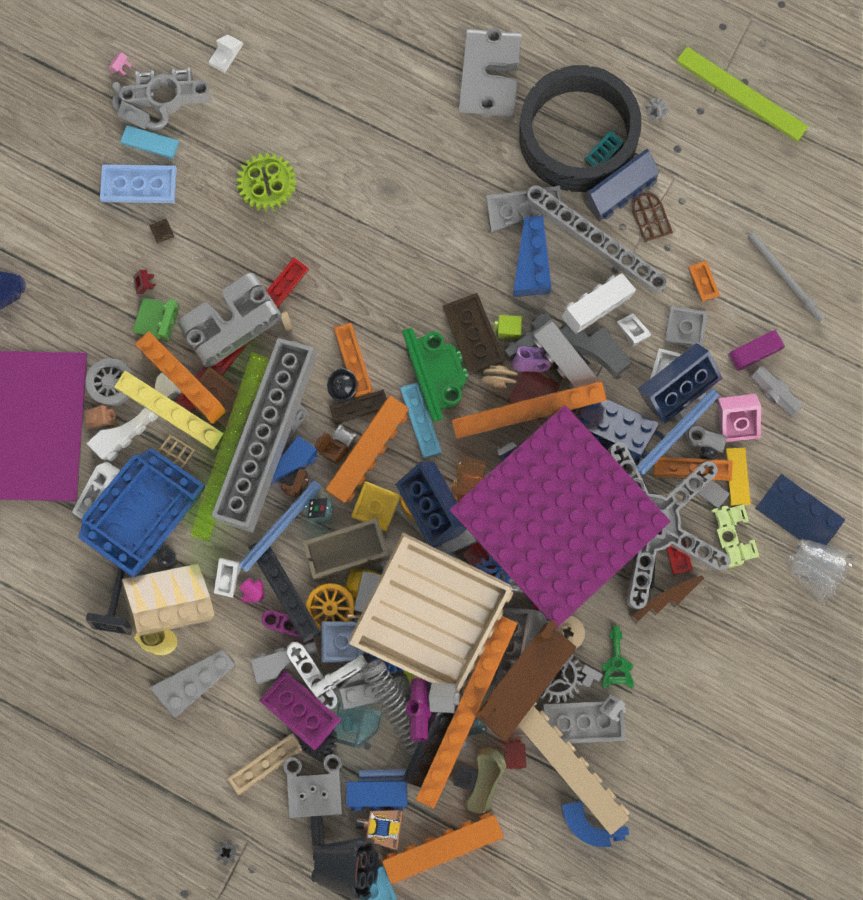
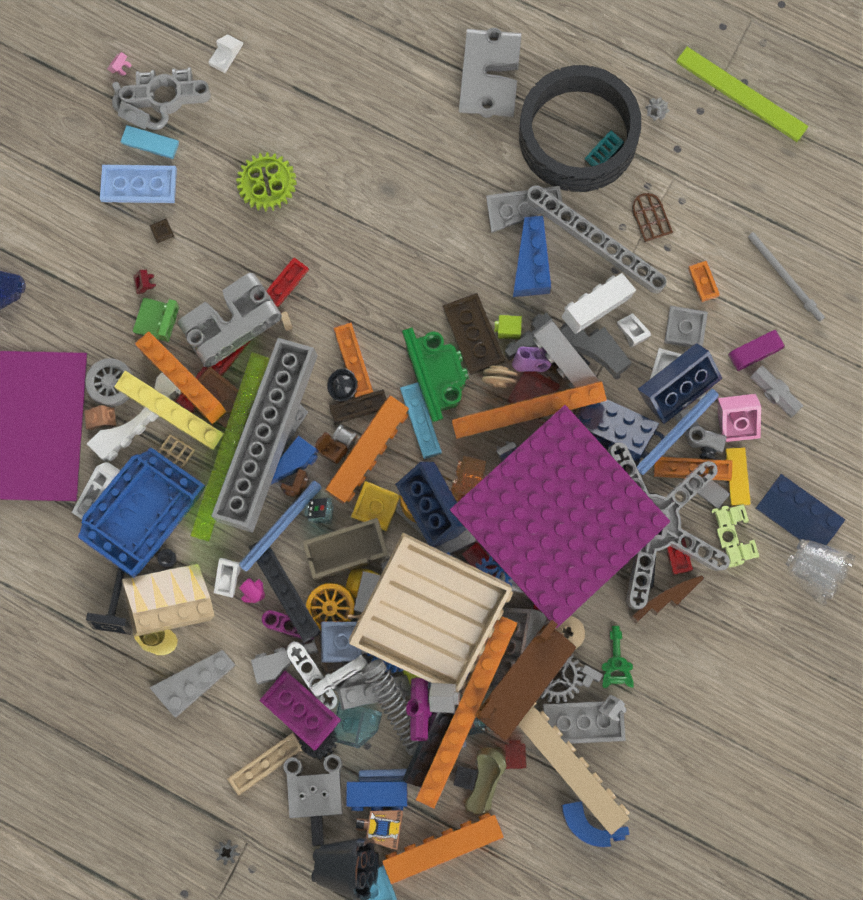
slope [586,149,659,222] -> none

